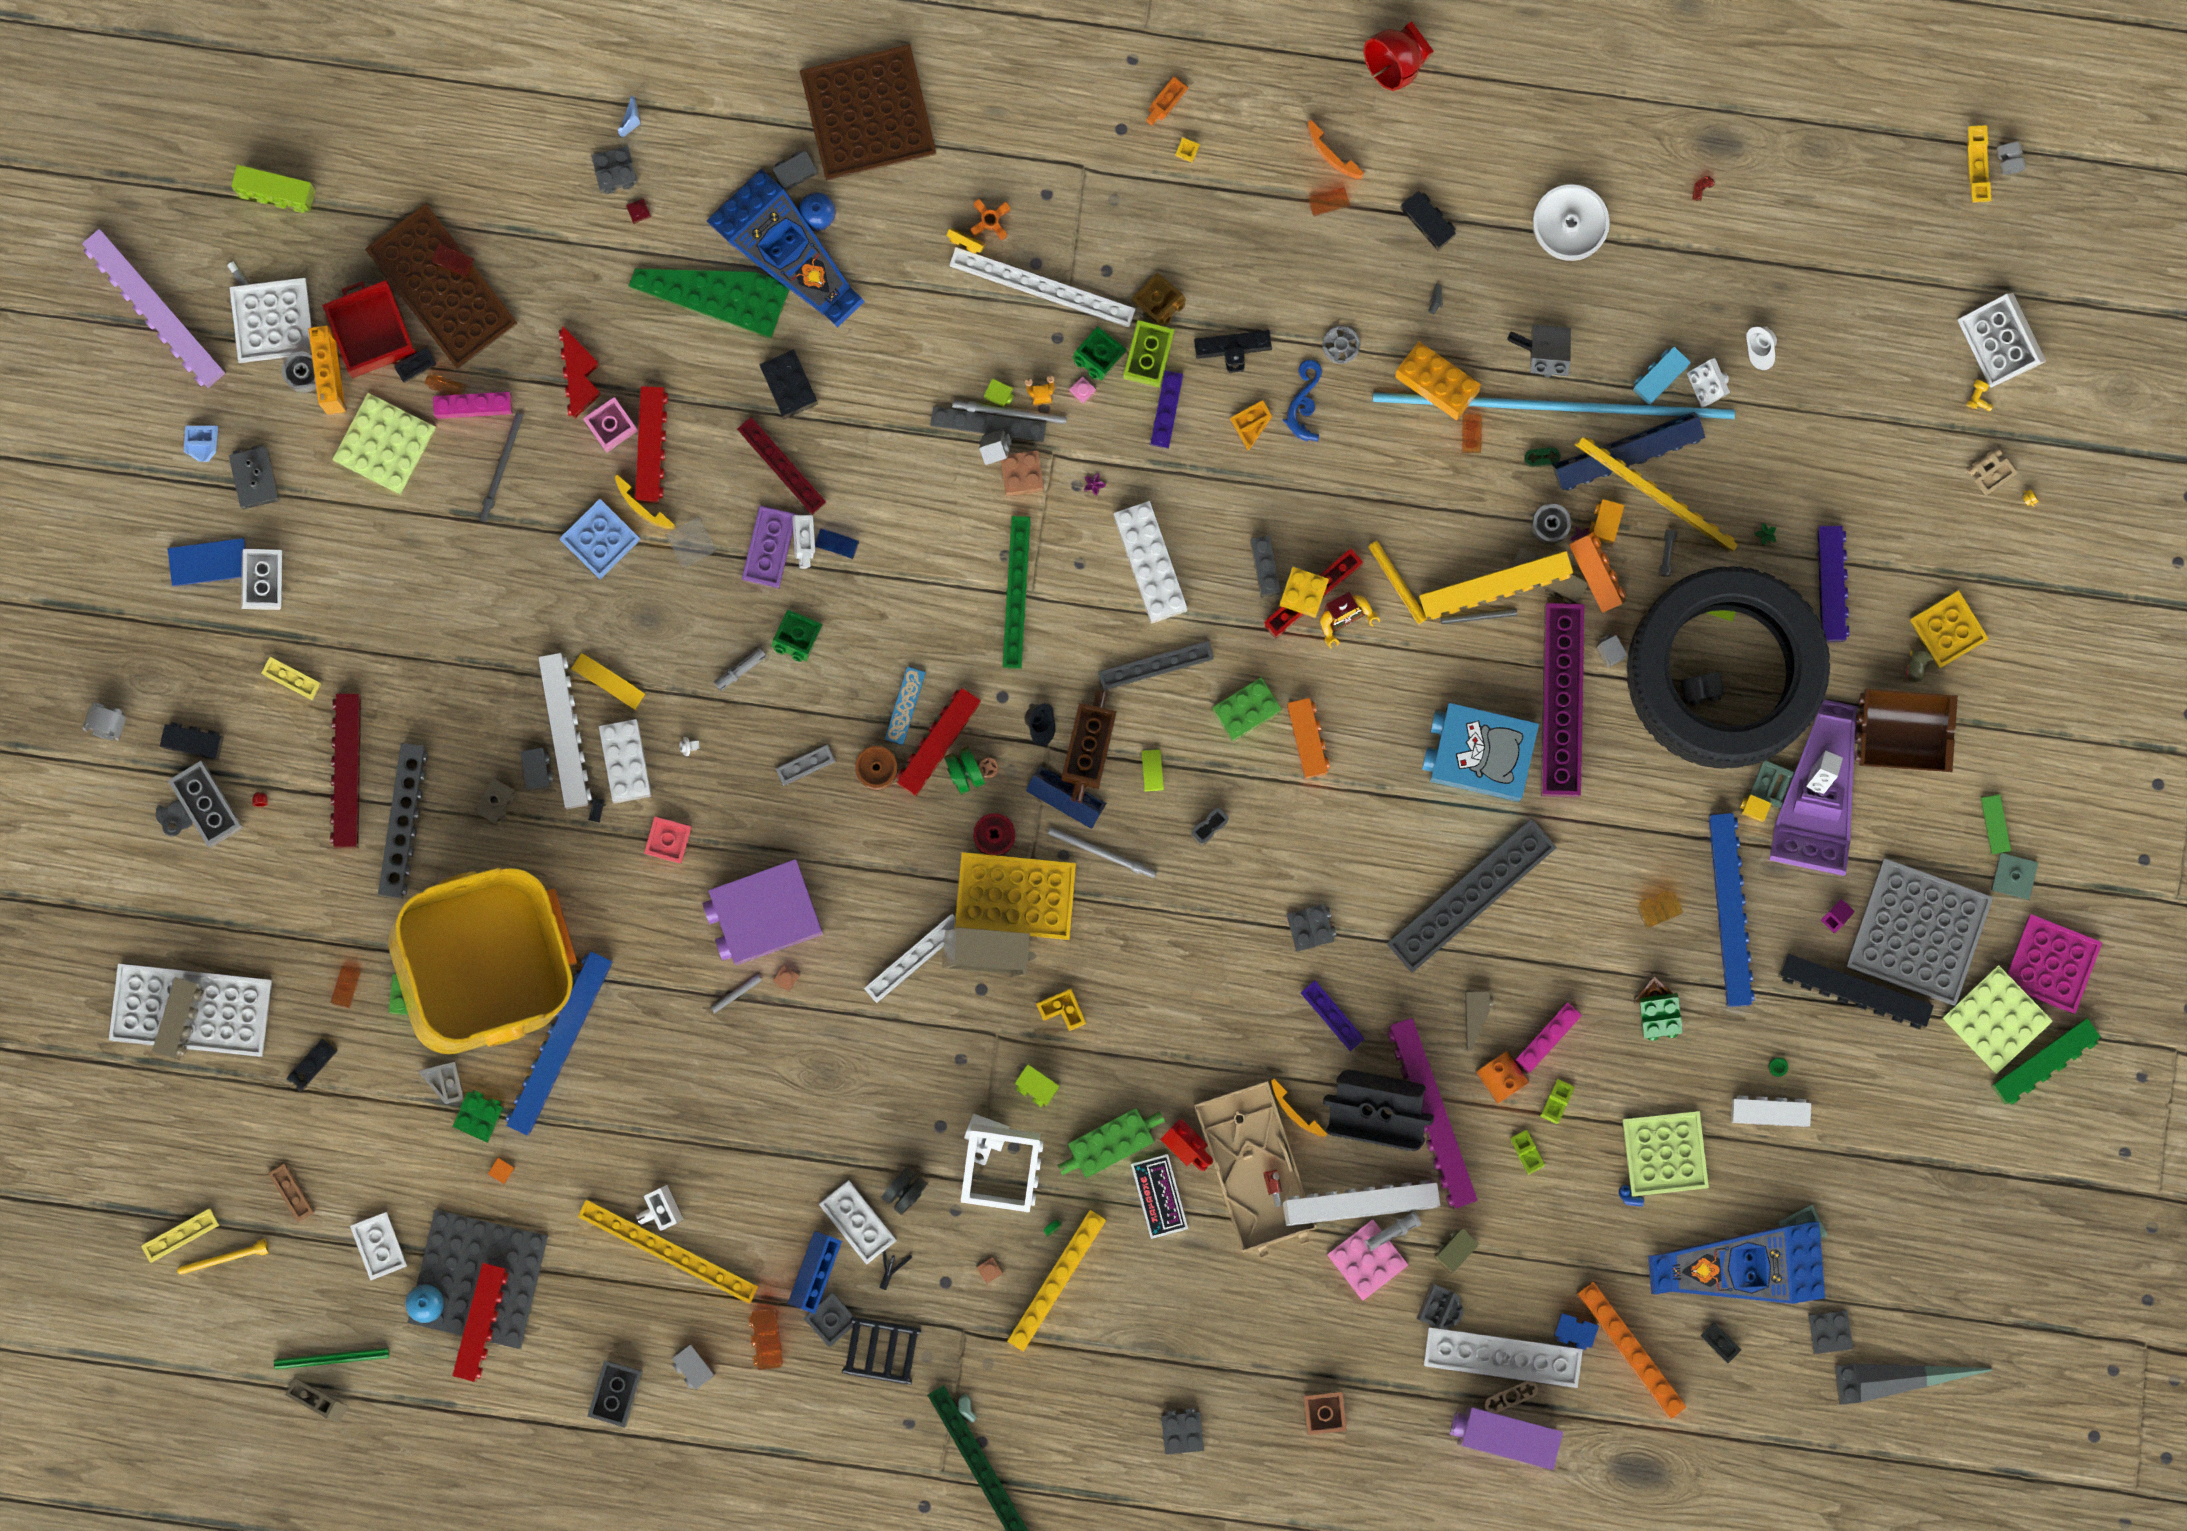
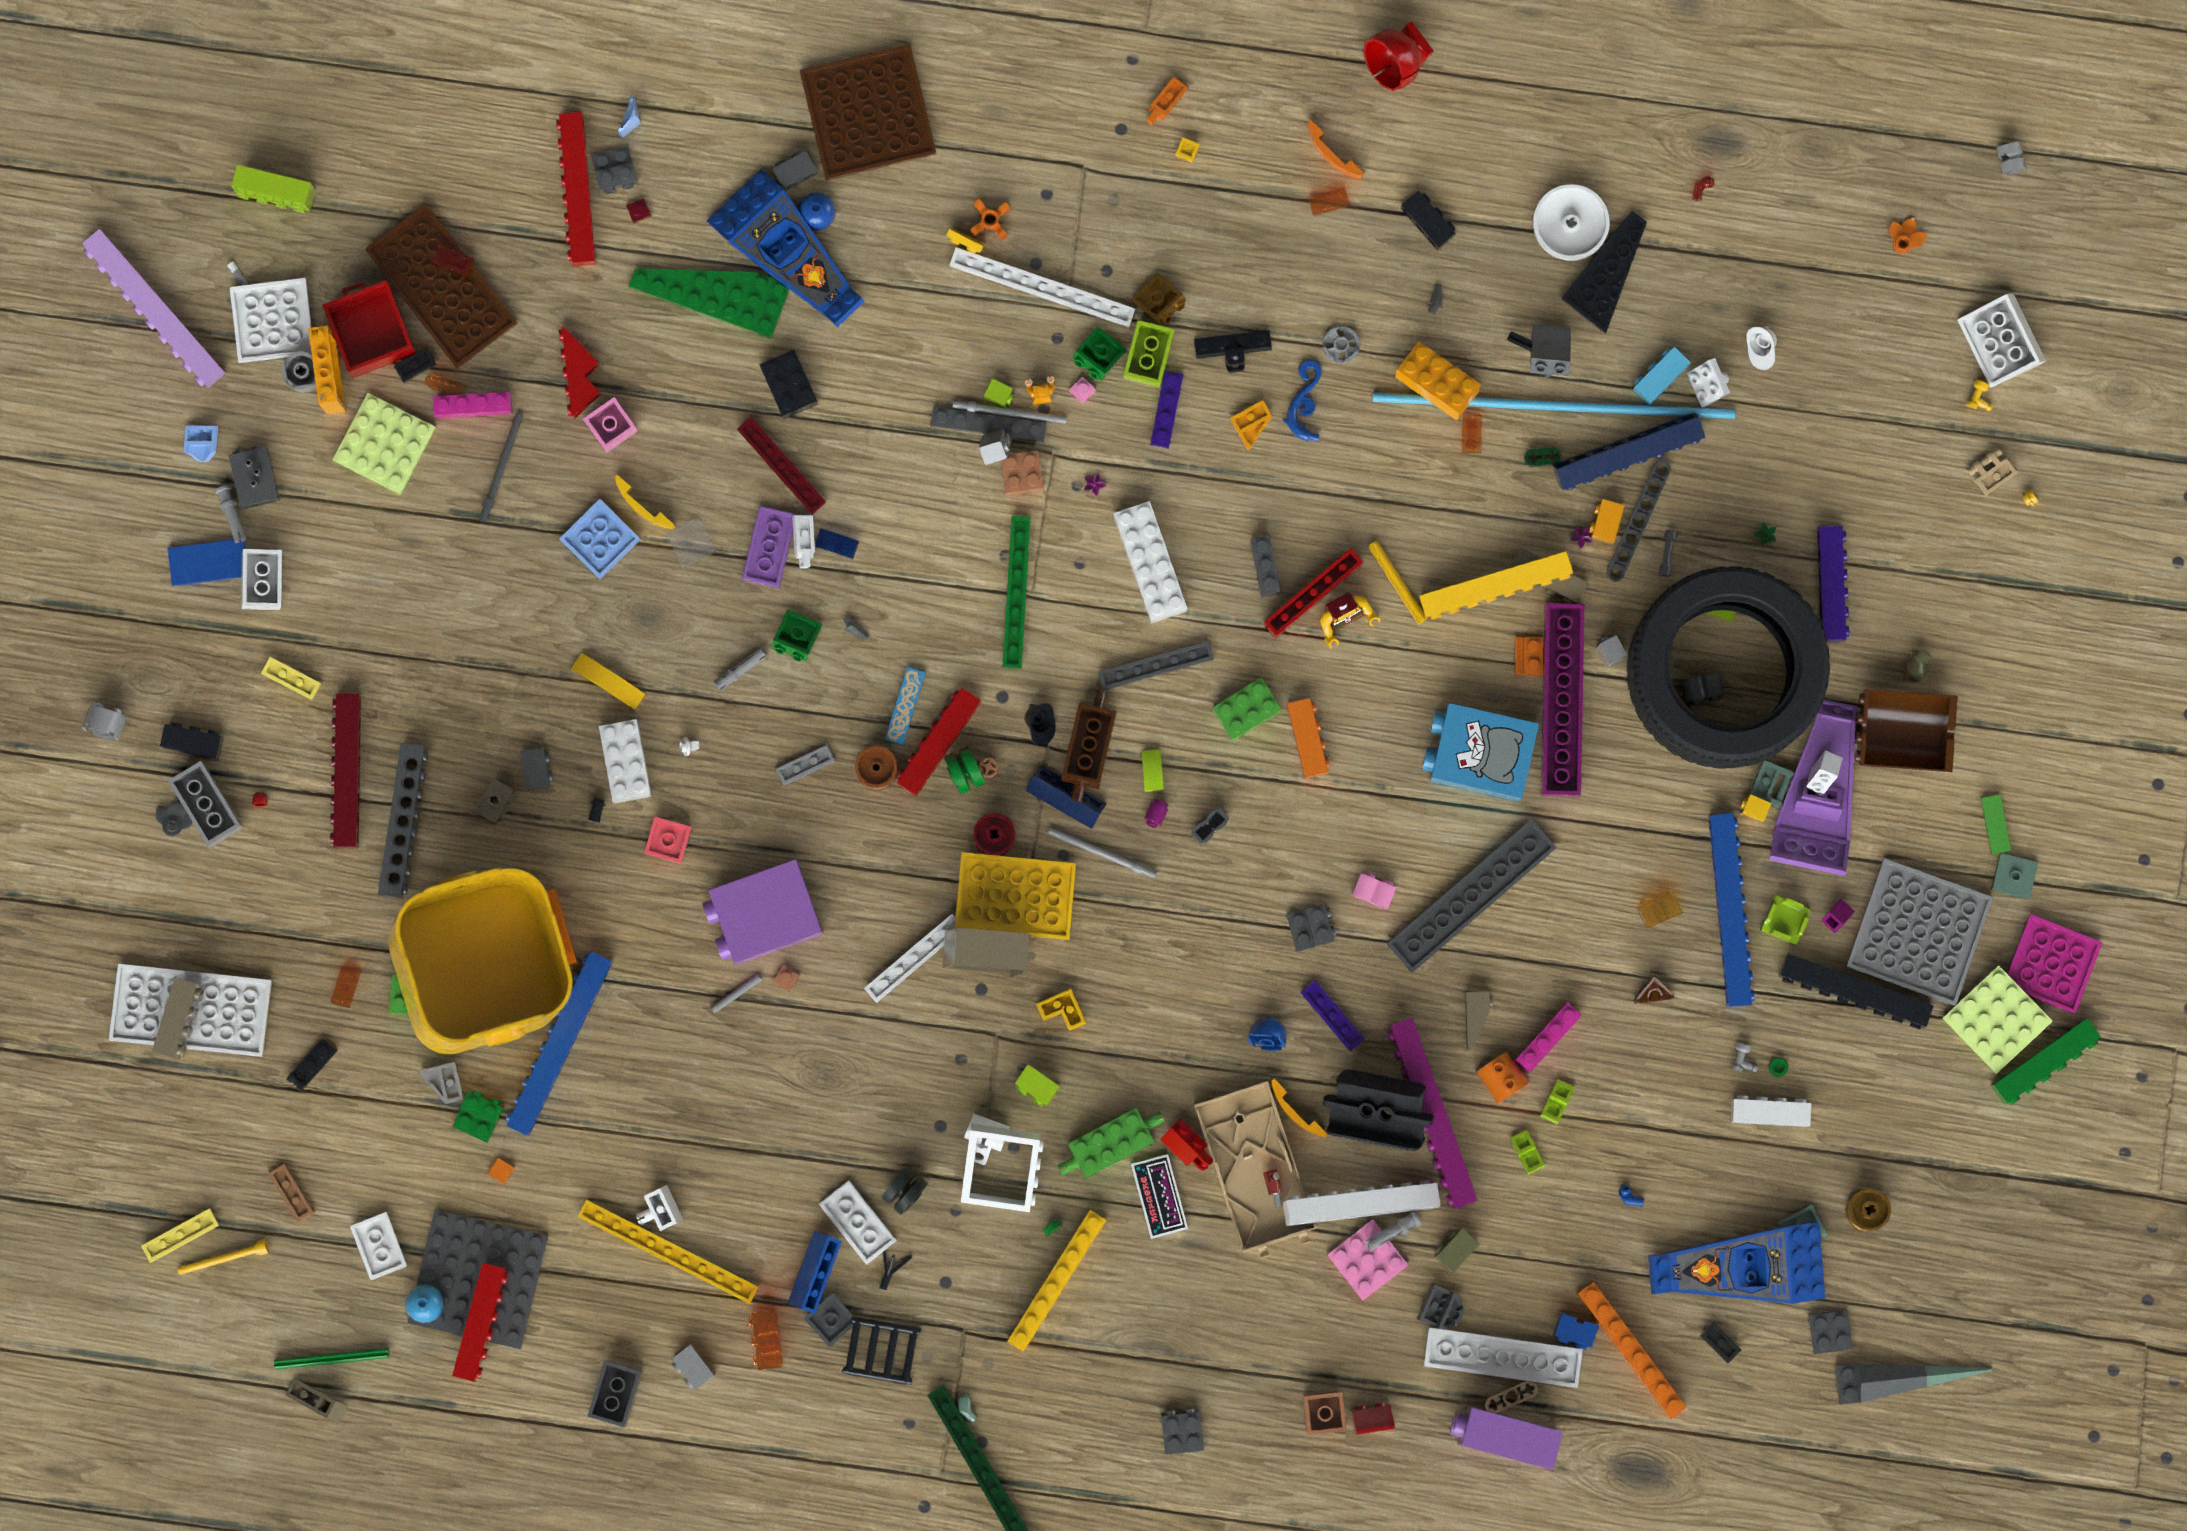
white brick [538,653,592,809] -> none
red brick [635,386,668,503] -> none
nougat plate [976,1257,1003,1284] -> none
yellow brick [1279,567,1329,618] -> none
dark grey bar [1440,608,1517,624] -> none
light grey brick [1531,504,1571,545] -> none
orange brick [1569,532,1626,613] -> none
yellow plate [1574,437,1738,552] -> none
yellowish green plate [1622,1111,1709,1196] -> none
plate [1639,993,1682,1041] -> none
yellow plate [1909,590,1989,669] -> none
yellow slope [1967,125,1991,203] -> none
none -> light grey pin [215,485,247,543]
none -> red brick [556,112,596,267]
none -> dark grey bar [843,616,869,640]
none -> magenta brick [1144,798,1168,828]
none -> blue cylinder [1248,1016,1287,1051]
none -> red slope [1351,1402,1395,1435]
none -> bright pink brick [1352,872,1396,910]
none -> orange plate [1515,637,1543,676]
none -> black wing [1561,211,1647,335]
none -> dark grey beam [1607,460,1671,582]
none -> light grey piece [1731,1042,1758,1072]
none -> lime panel [1760,895,1811,946]
none -> pearl gold wheel [1845,1188,1891,1232]
none -> orange plate [1889,218,1927,254]

